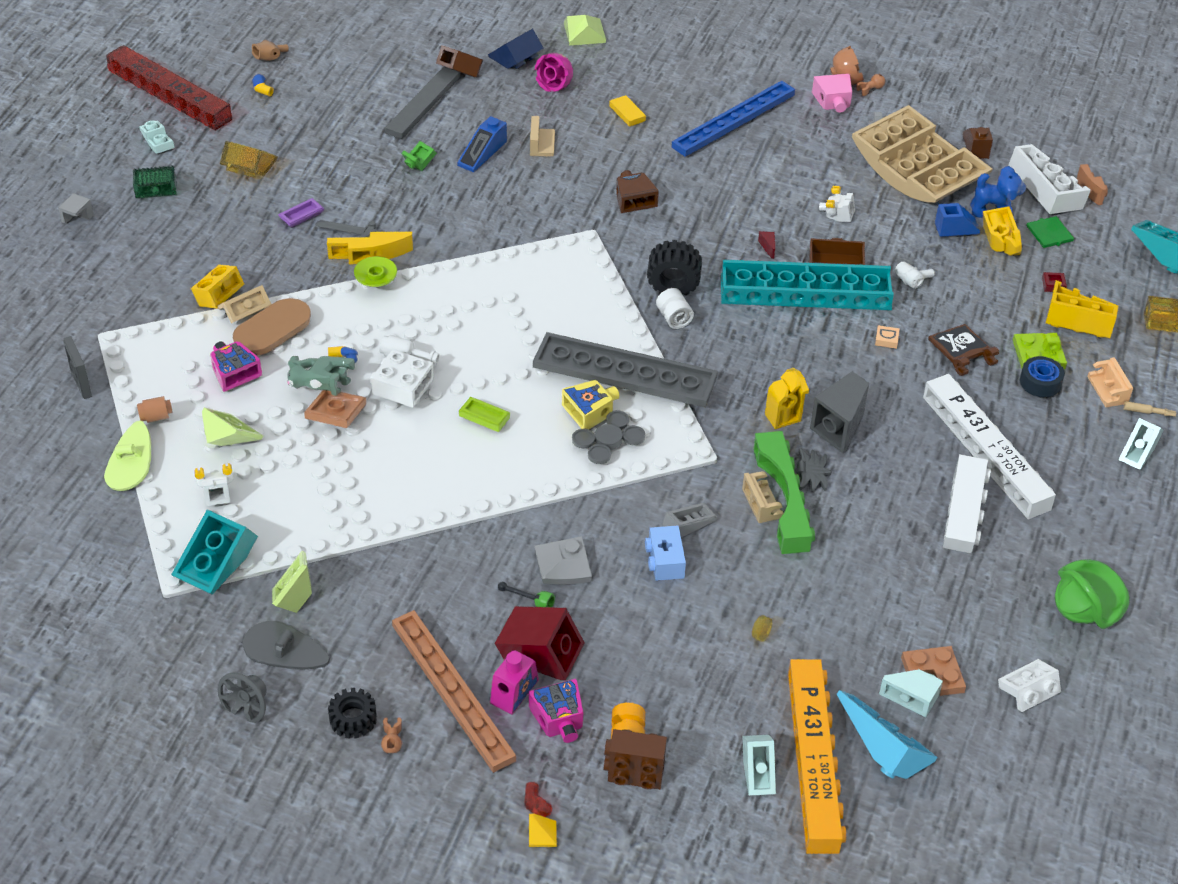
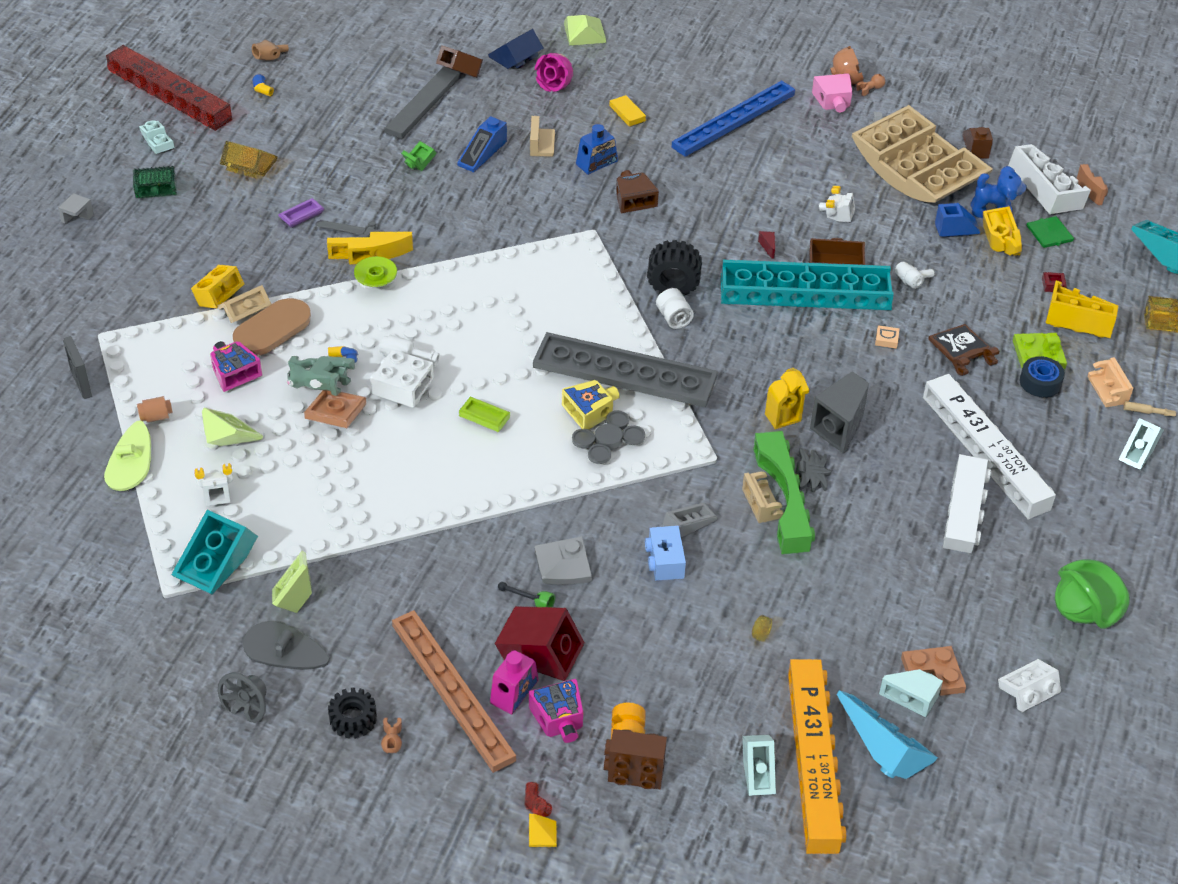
none -> blue torso [576,124,618,175]

